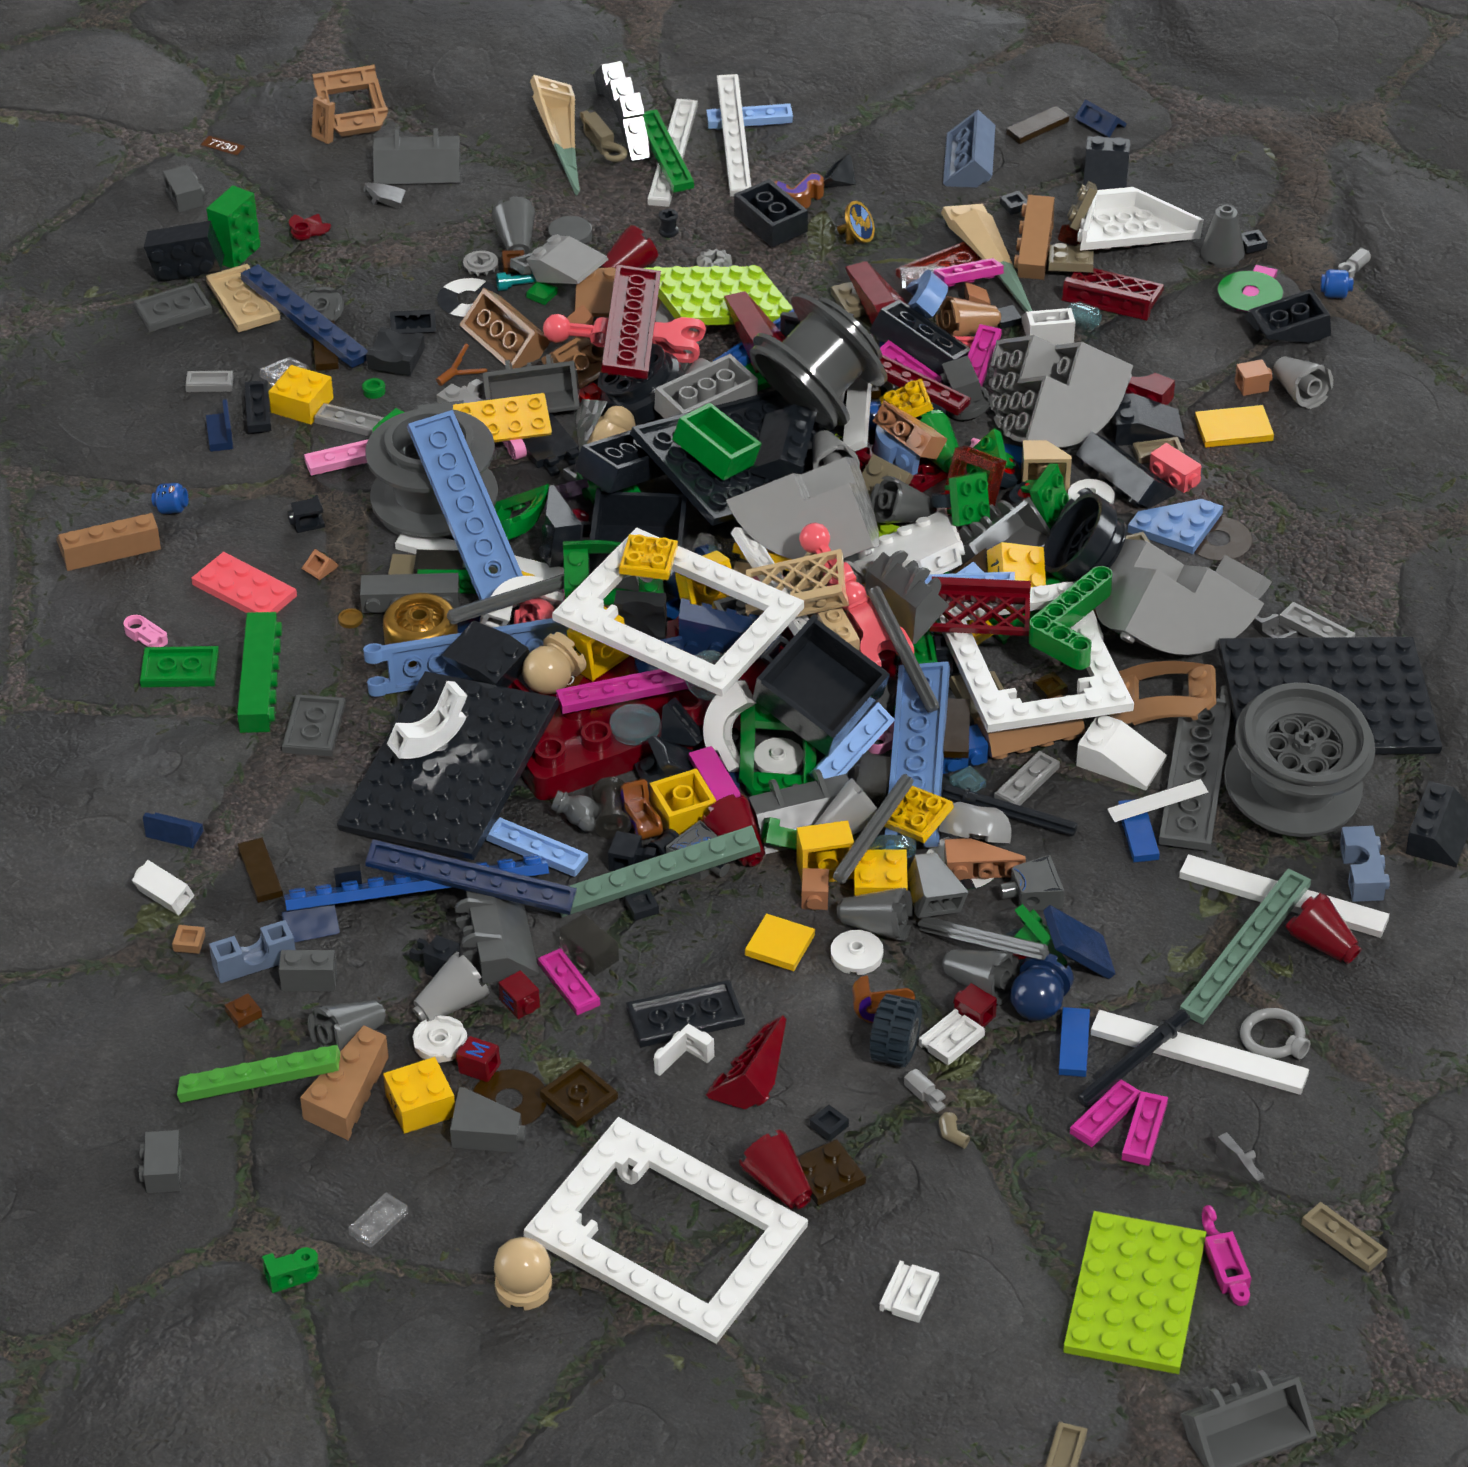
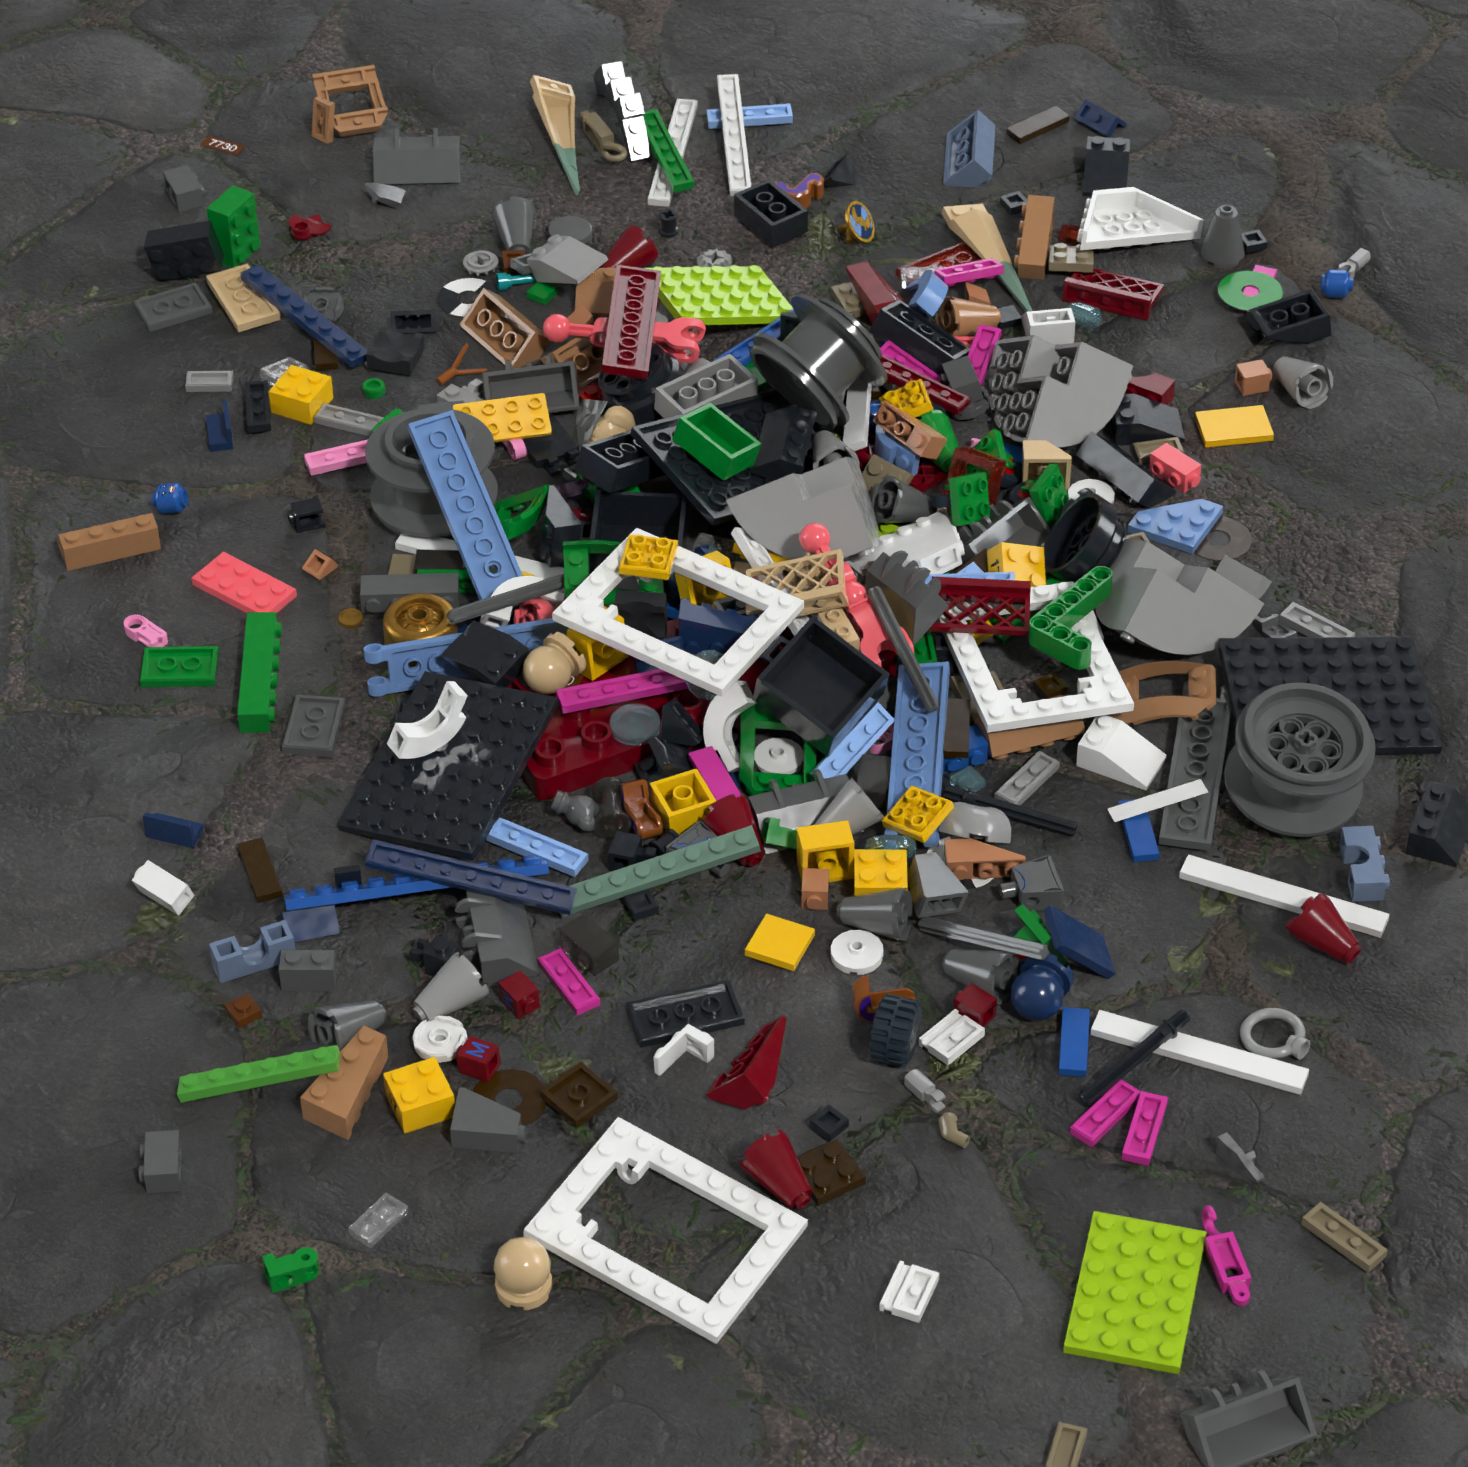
medium nougat plate [172,925,205,954] -> none
dark red wedge [724,291,786,373] -> none
dark grey axle [833,774,914,884] -> none
dark tan plate [1067,181,1098,231] -> none
sand green plate [1180,868,1311,1025] -> none

